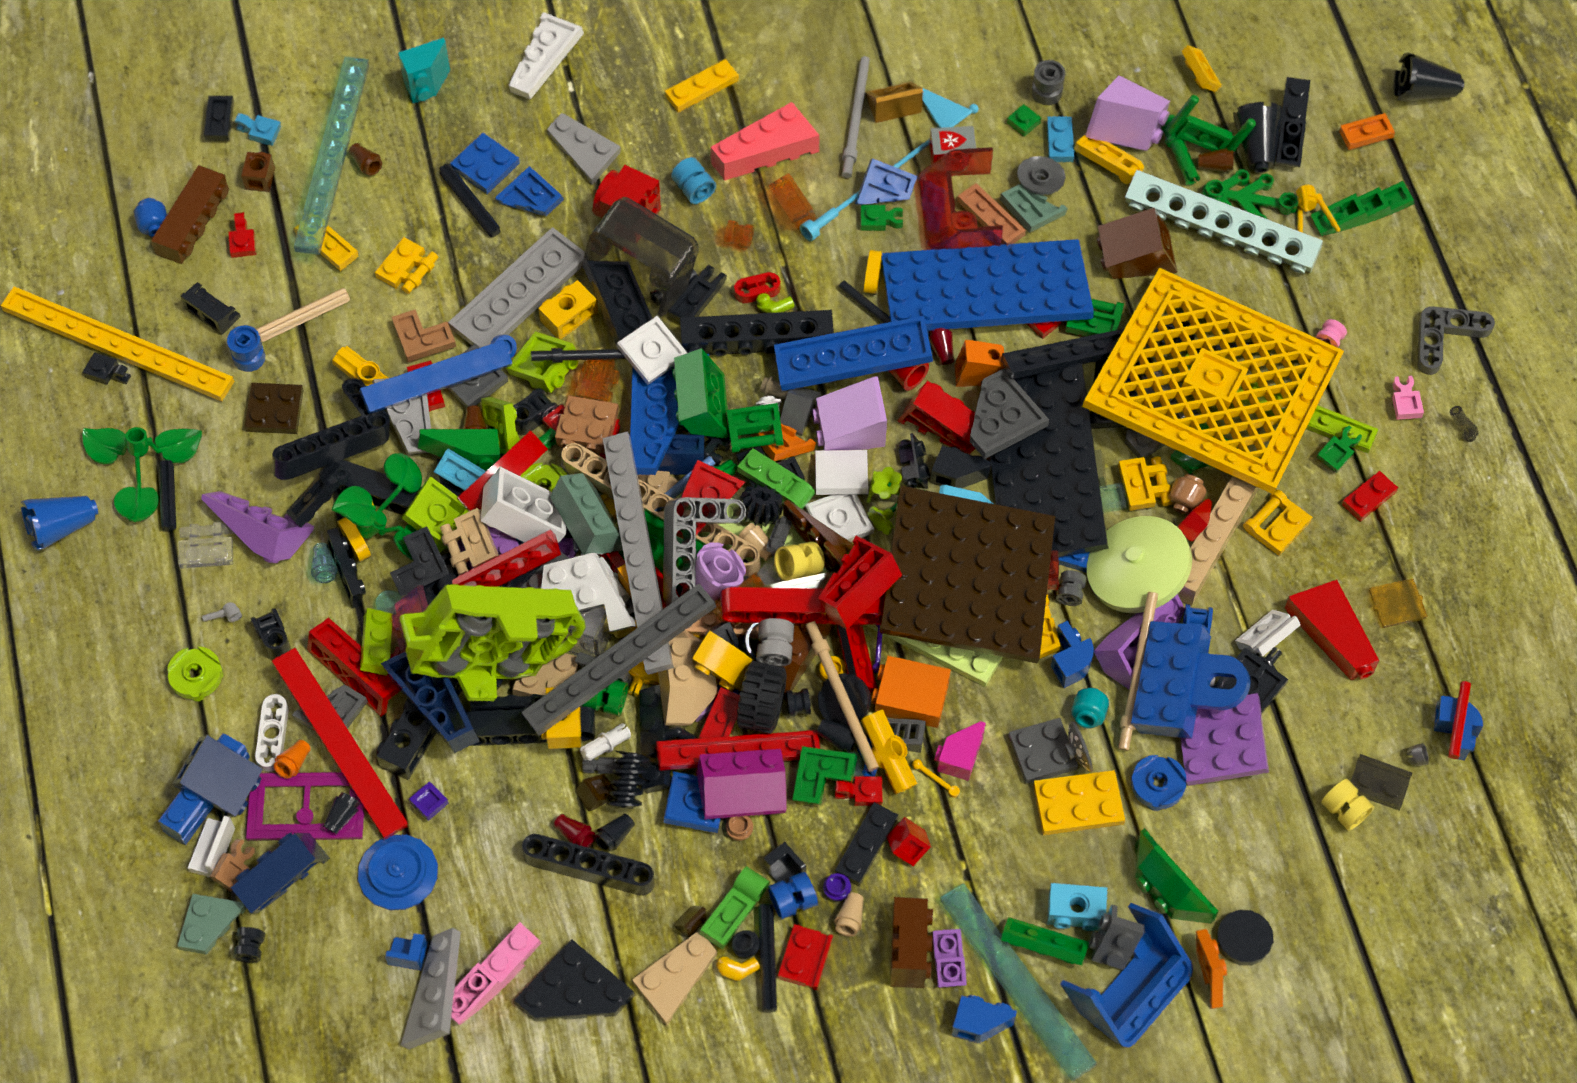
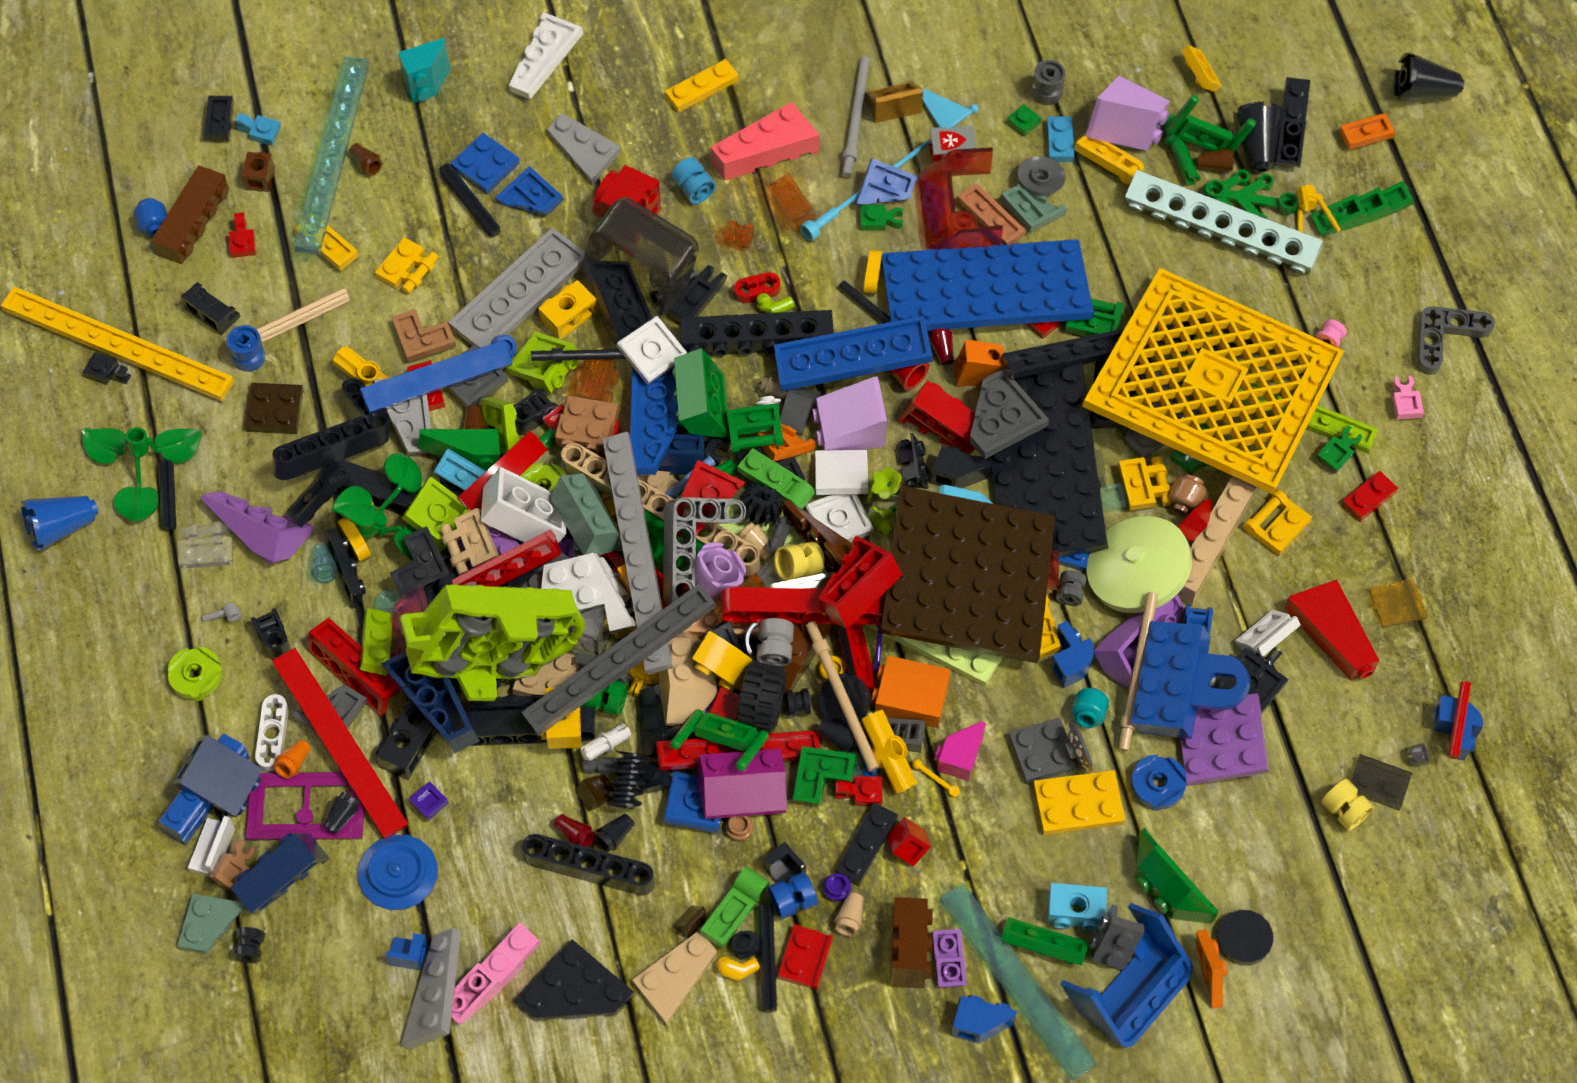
reddish brown slope [1097,207,1178,279] -> none
clear smoke arm [1449,406,1479,442] -> none
none -> green plate [670,709,769,771]

